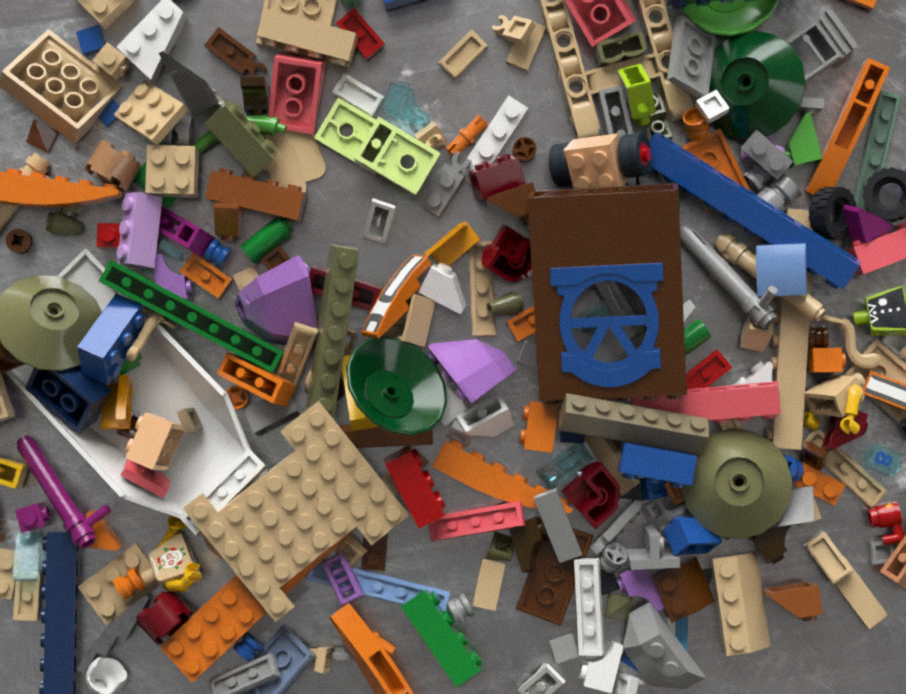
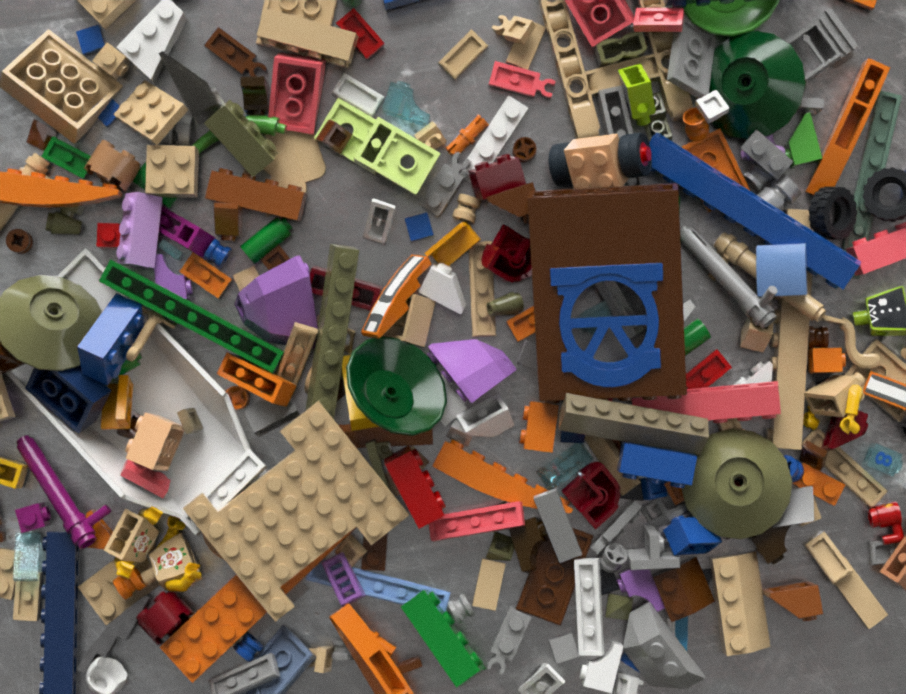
magenta slope [843,205,894,243] -> none
none -> green plate [41,136,91,180]
none -> tan torso [104,506,163,580]
none -> reddish brown slope [316,120,353,154]
none -> olive hinge [365,439,393,491]
none -> reddish brown tile [397,655,423,674]
none -> blue tile [404,212,434,242]
none -> tan wheel [452,194,482,224]
none -> light grey plate [487,607,532,675]
none -> coral plate [489,61,556,98]
none -> coral plate [633,8,684,32]

